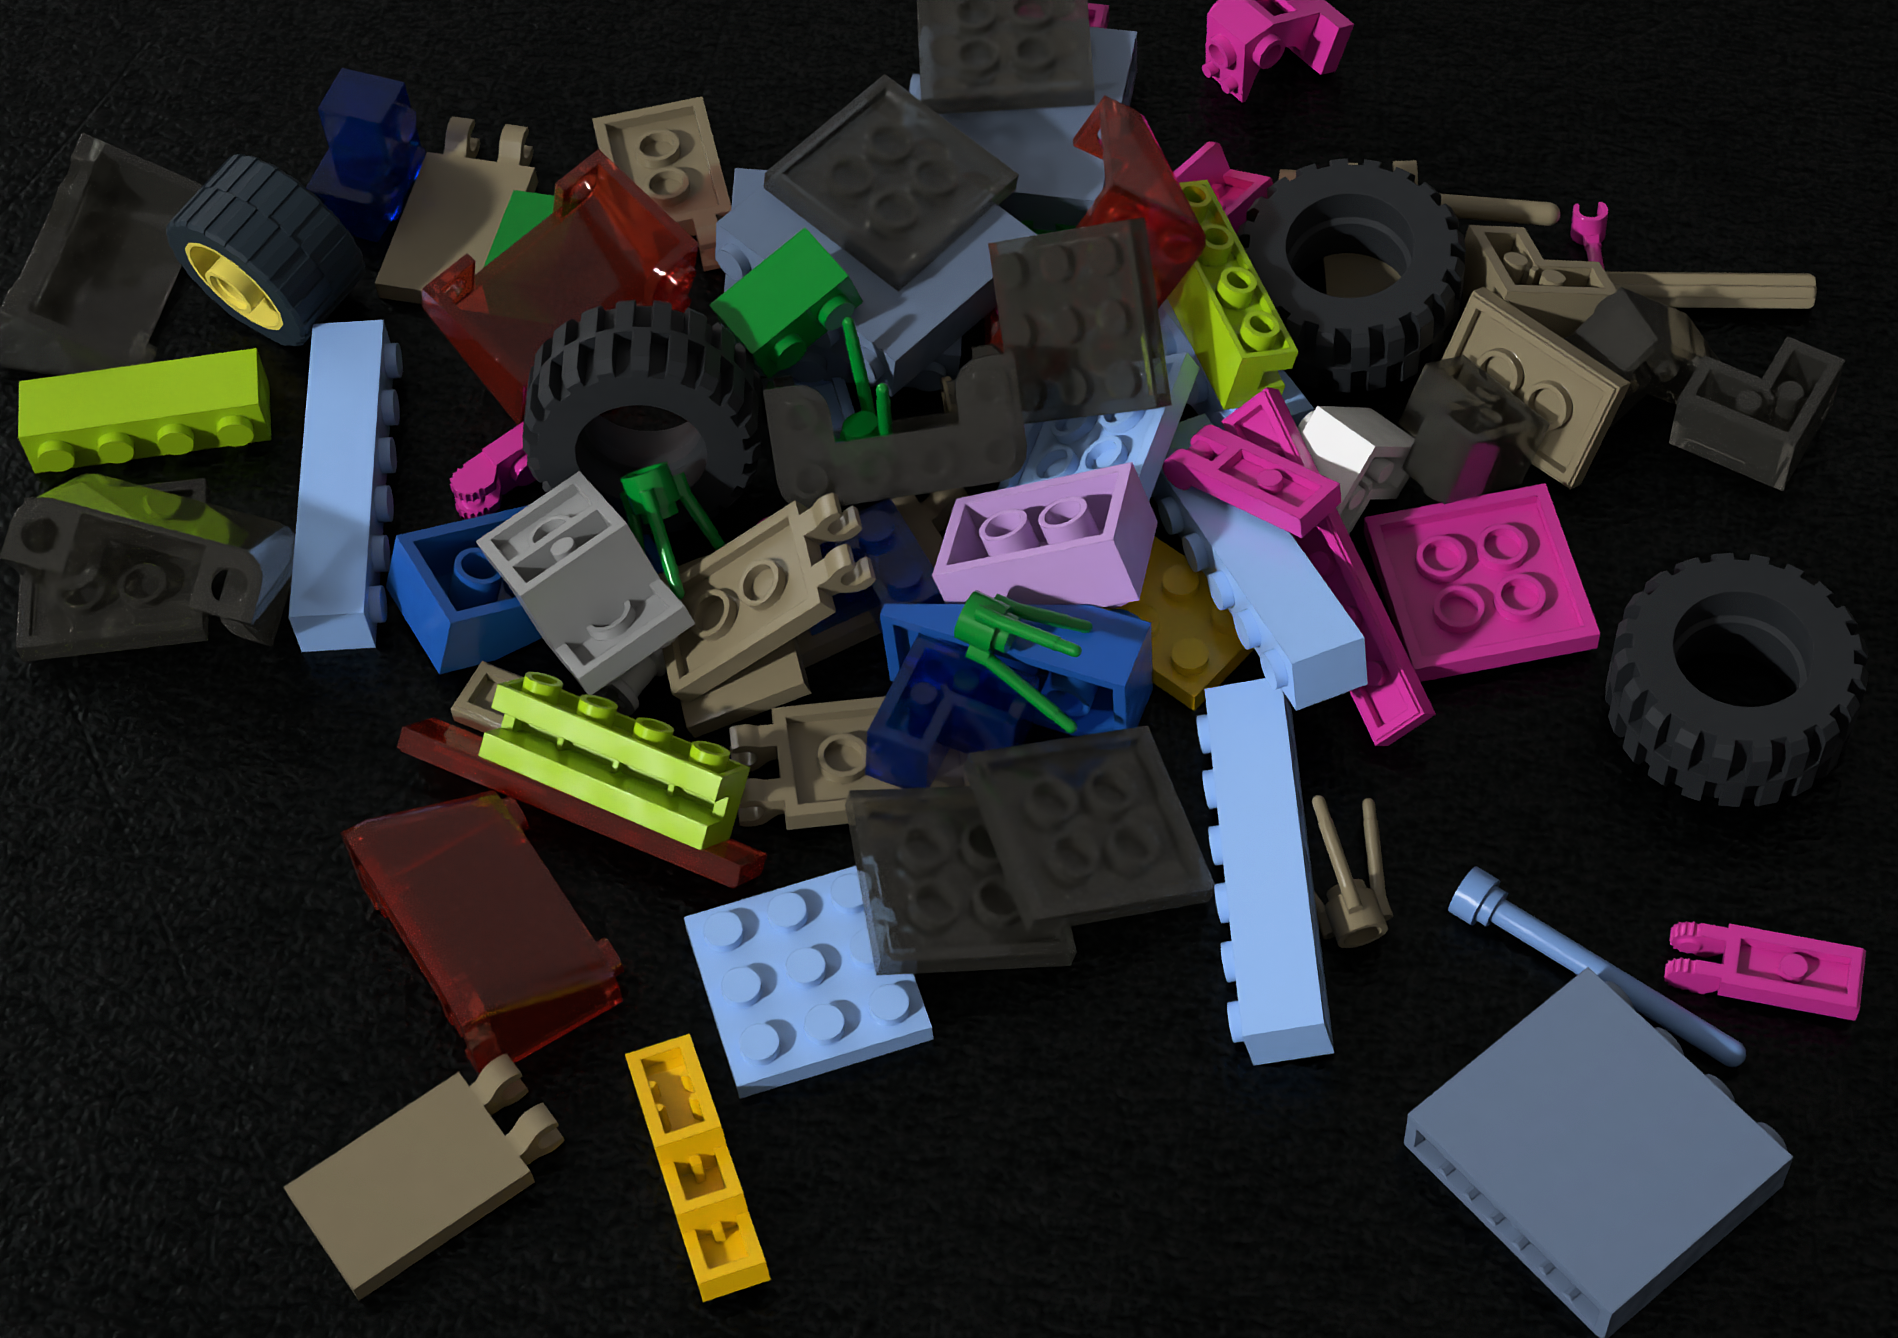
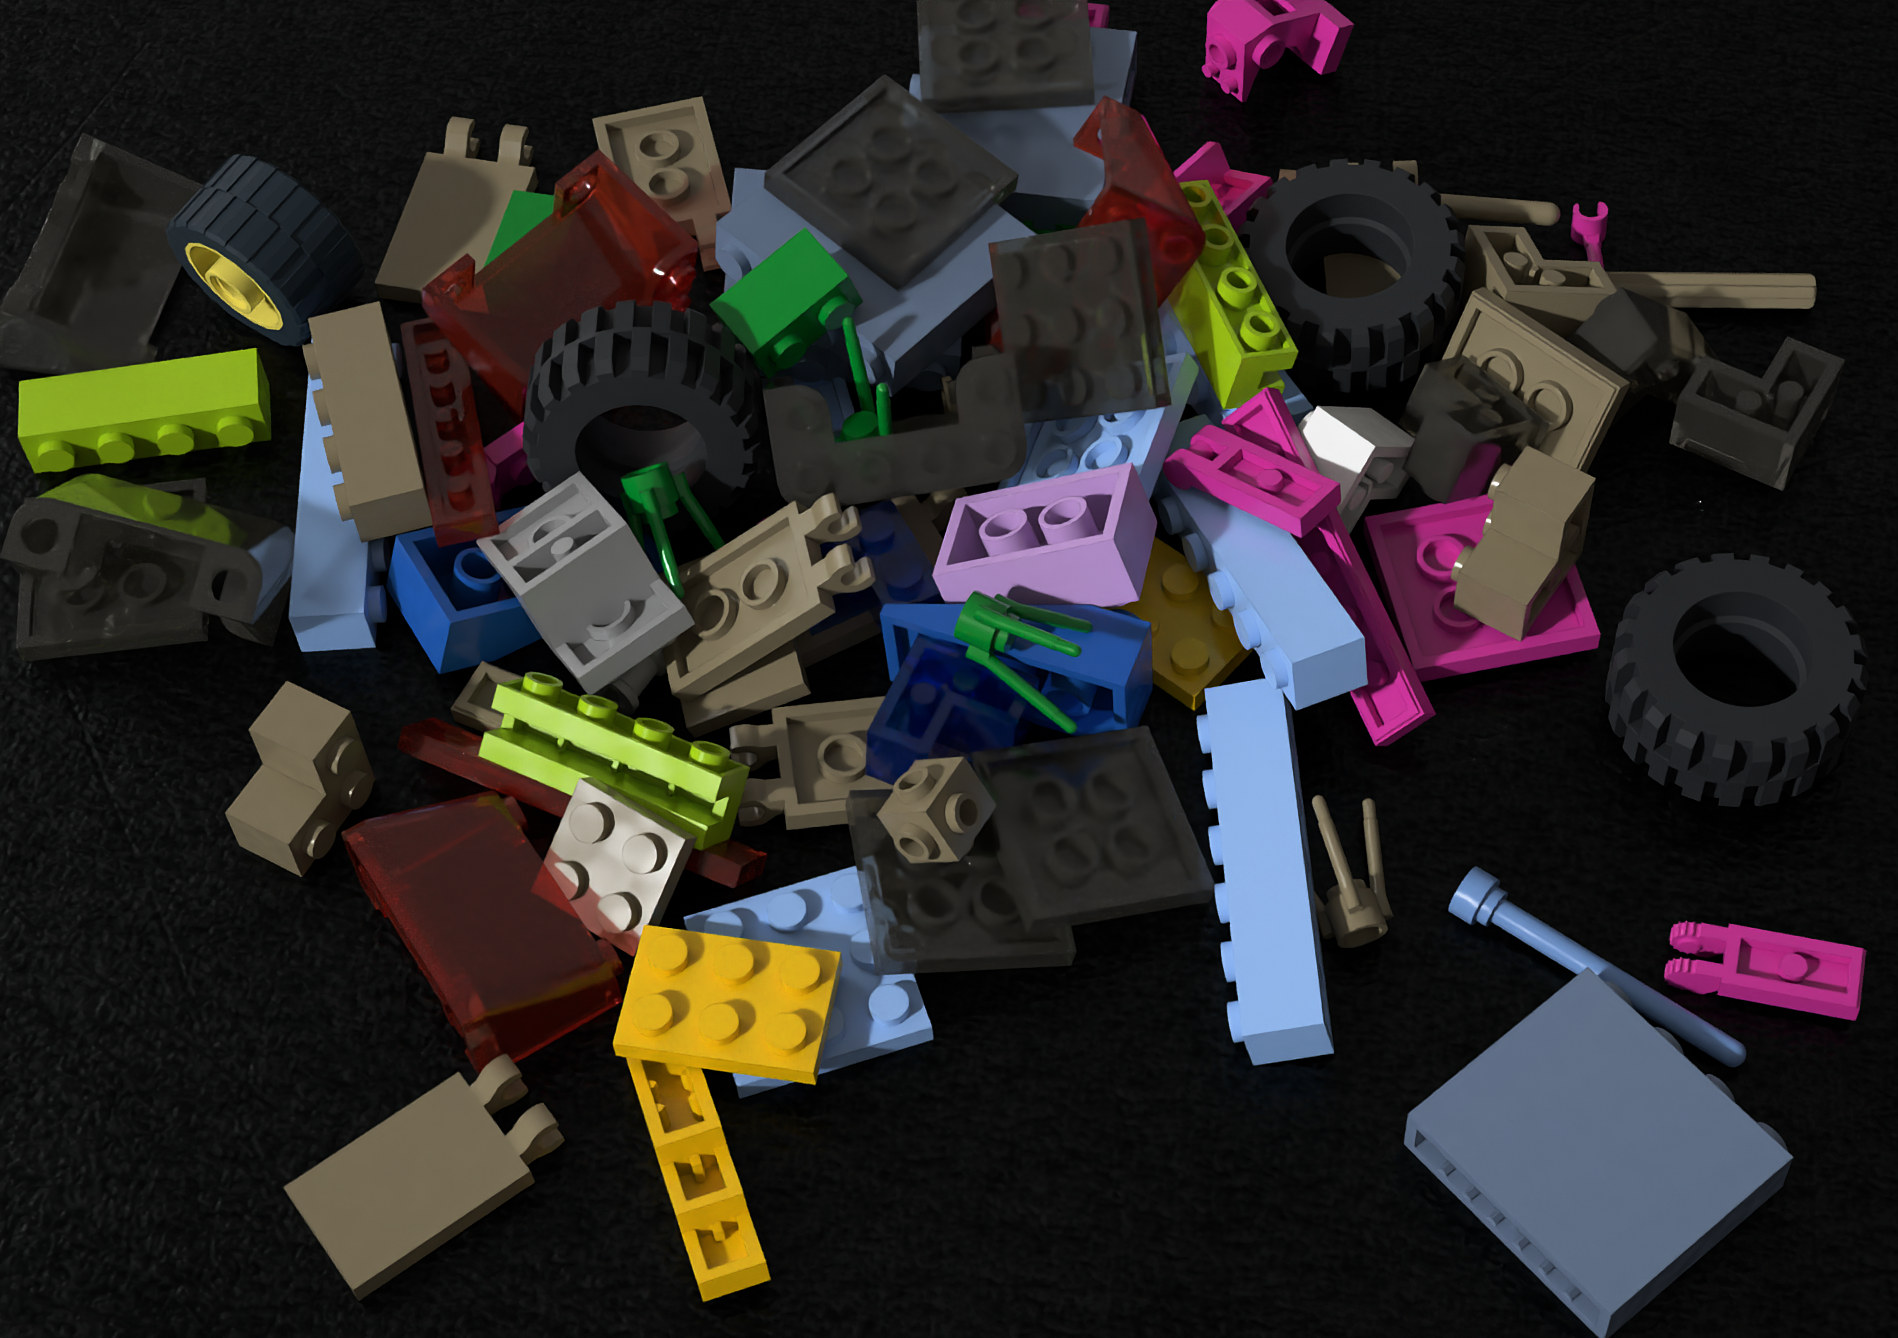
clear blue brick [306,68,426,242] -> none
none -> dark tan brick [225,681,376,877]
none -> dark tan brick [302,301,435,543]
none -> clear red tile [401,312,500,548]
none -> plate [530,777,697,957]
none -> yellow plate [613,925,843,1085]
none -> dark tan brick [877,757,997,863]
none -> dark tan brick [1451,445,1596,642]

